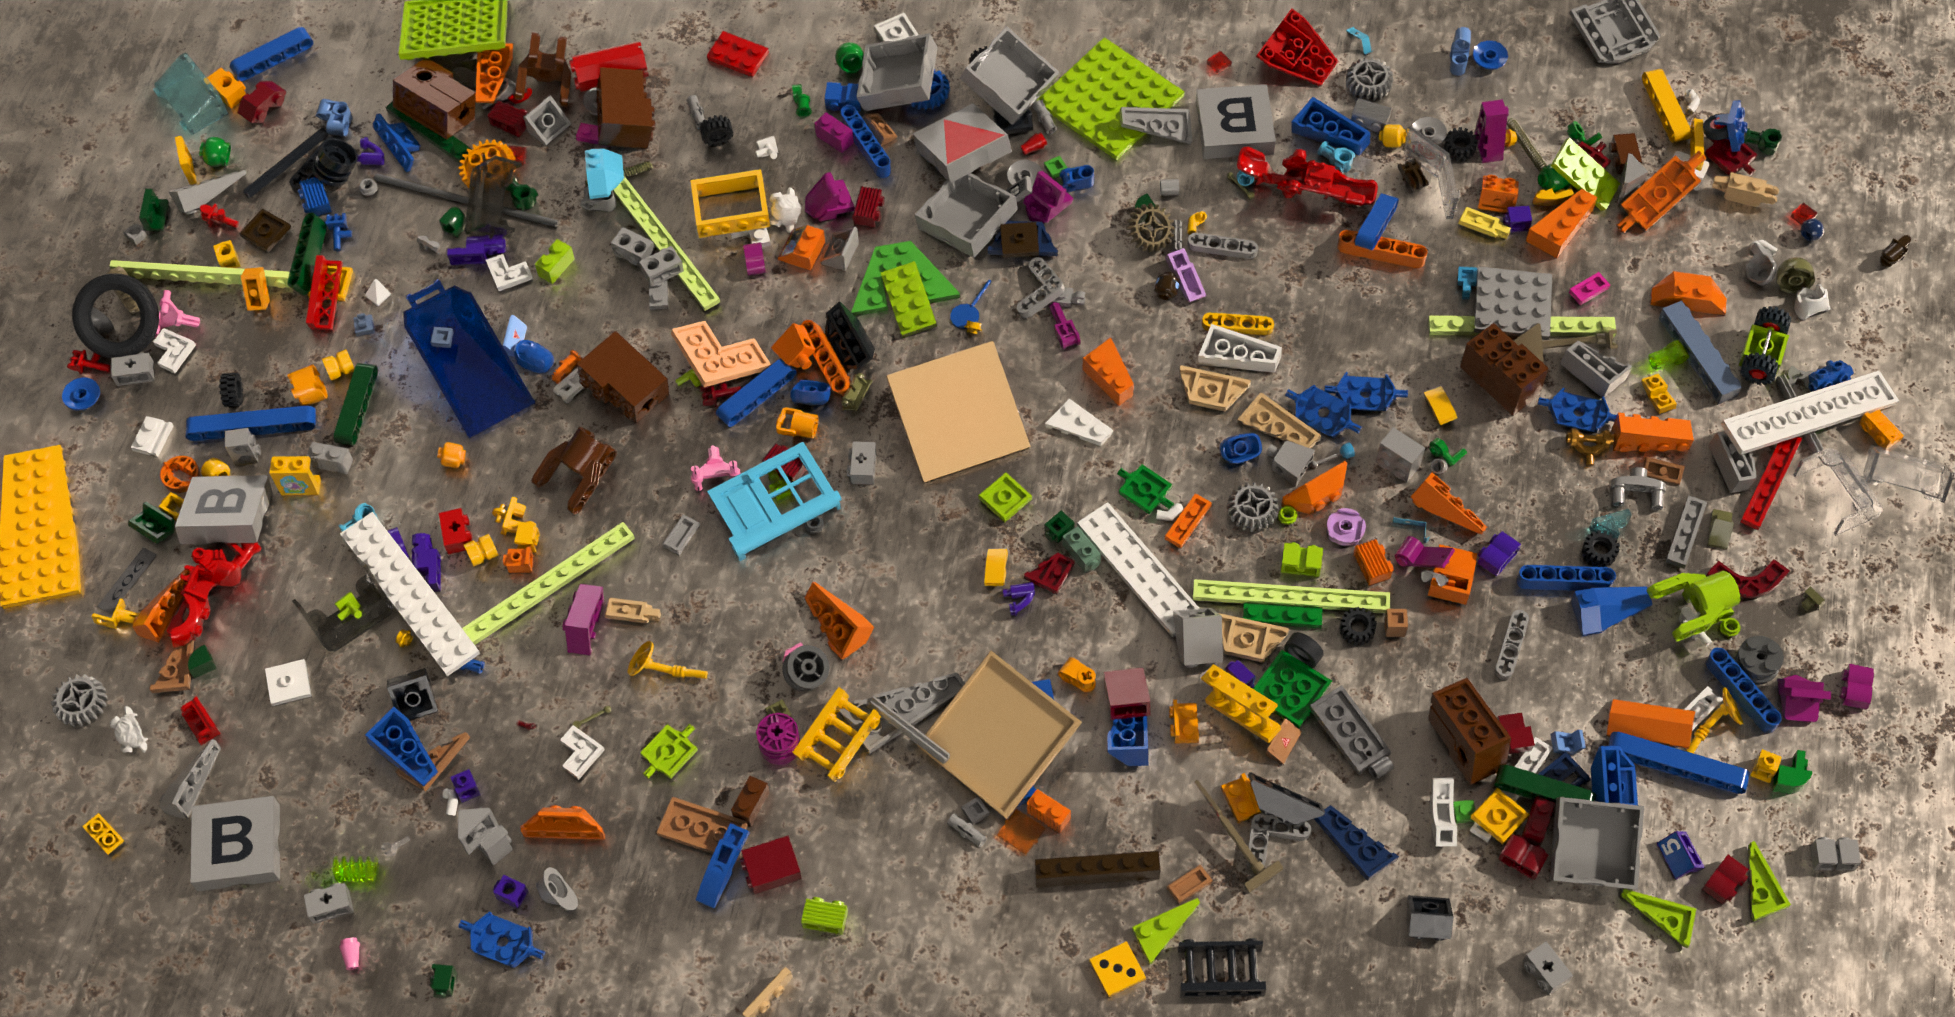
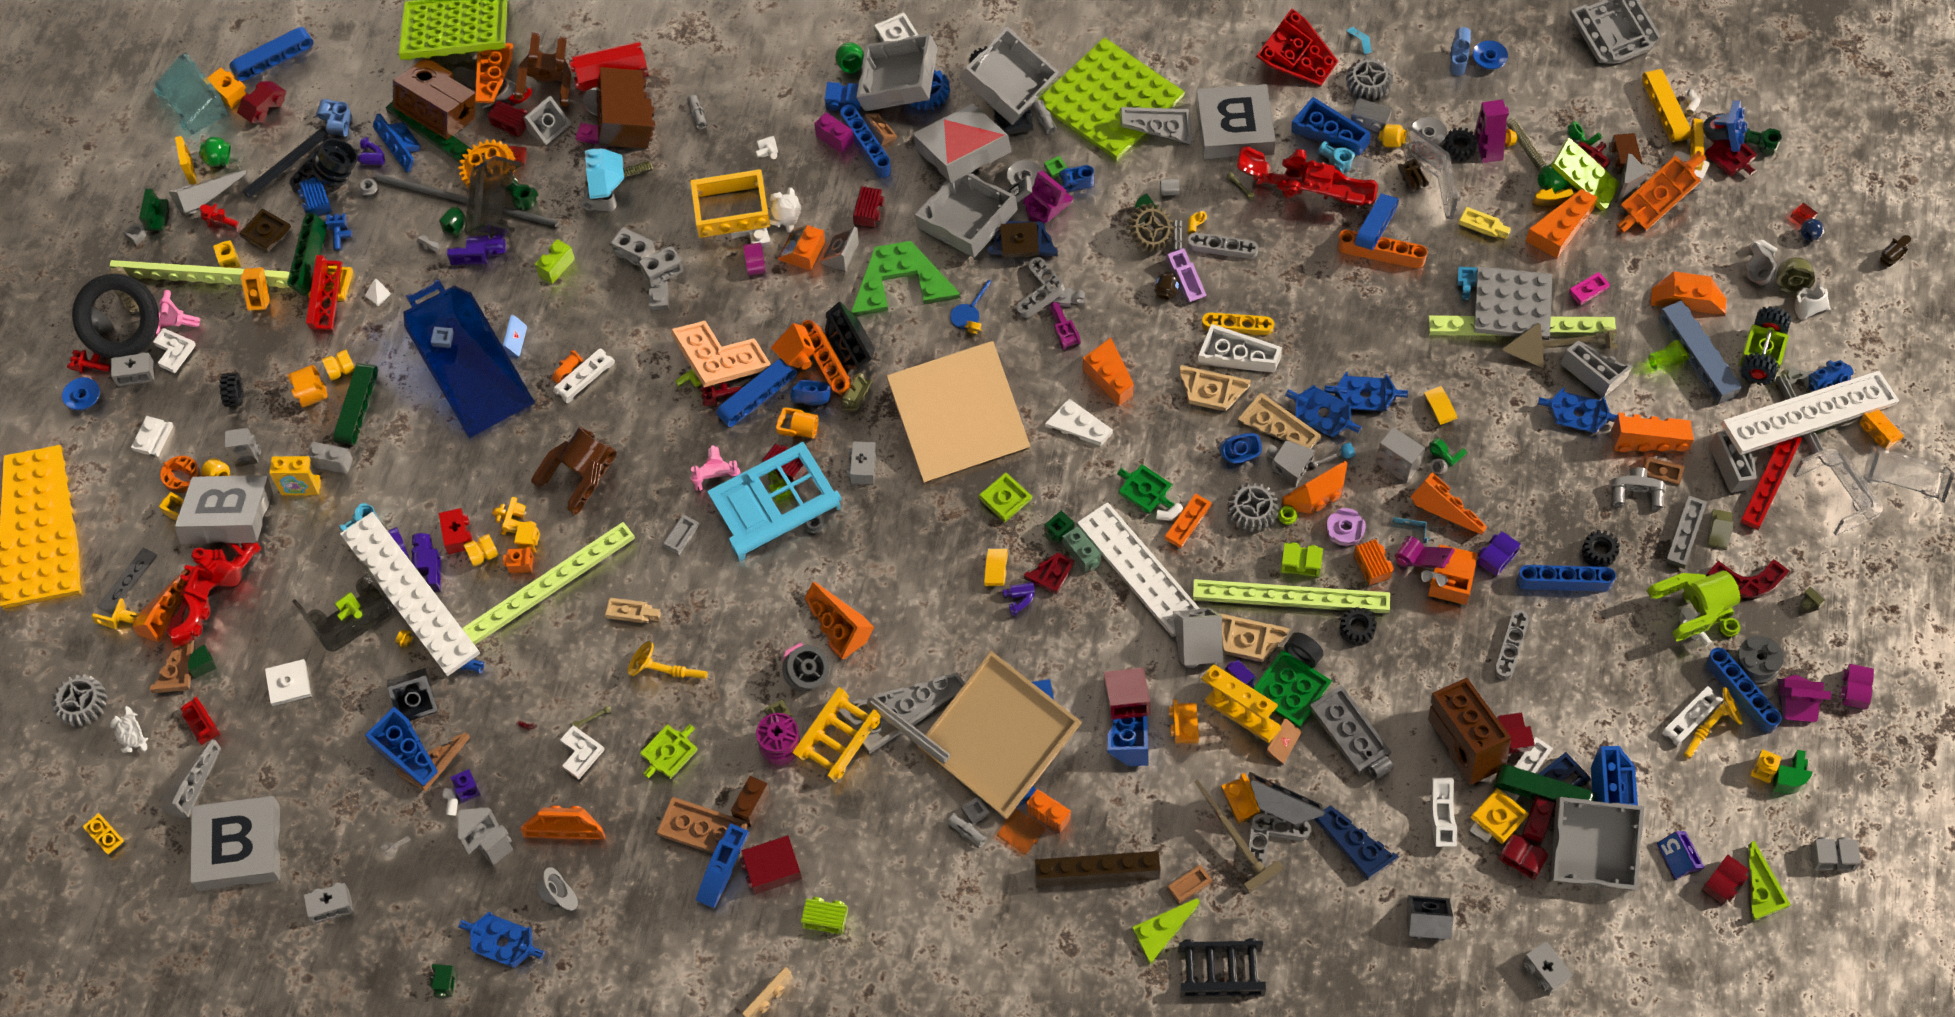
dark green bracket [128,502,174,544] -> none
blue beam [185,406,316,441] -> none
clear neon green piece [332,856,379,882] -> none
bright pink cone [339,938,360,970] -> none
sand blue tile [353,313,375,337] -> none
light orange head [437,442,466,468] -> none
white plate [486,254,533,291] -> none
dark purple brick [493,875,529,909] -> none
blue piece [513,340,554,373] -> none
magenta wedge [562,584,604,656] -> none
reddish brown piece [577,331,669,423] -> none
yellowish green plate [612,177,720,311] -> none
black tyre [700,115,733,146] -> none
red plate [707,31,769,77] -> none
green connector [792,84,812,118] -> none
magenta piece [805,172,855,222] -> none
lime plate [881,261,937,338] -> none
red cone [1020,132,1048,155] -> none
light orange piece [1058,657,1096,692] -> none
yellow tile [1089,941,1146,998] -> none
clear red plate [1207,51,1232,74] -> none
medium azure cone [1237,171,1254,186] -> none
green plate [1243,602,1322,629] -> none
medium nougat brick [1384,609,1408,637] -> none
bright green plate [1453,800,1476,824] -> none
reddish brown piece [1460,323,1549,416] -> none
orange bracket [1478,175,1519,213] -> none
dark purple brick [1503,206,1532,232] -> none
medium blue bracket [1550,729,1585,755] -> none
pearl gold piece [1566,428,1614,466] -> none
blue wedge [1571,586,1653,636] -> none
clear light blue slope [1589,509,1632,539] -> none
orange slope [1607,699,1695,749] -> none
blue beam [1608,732,1750,794] -> none
lime wing [1621,889,1696,948] -> none
yellow slope [1641,374,1677,414] -> none
tan hinge [1712,172,1779,207] -> none

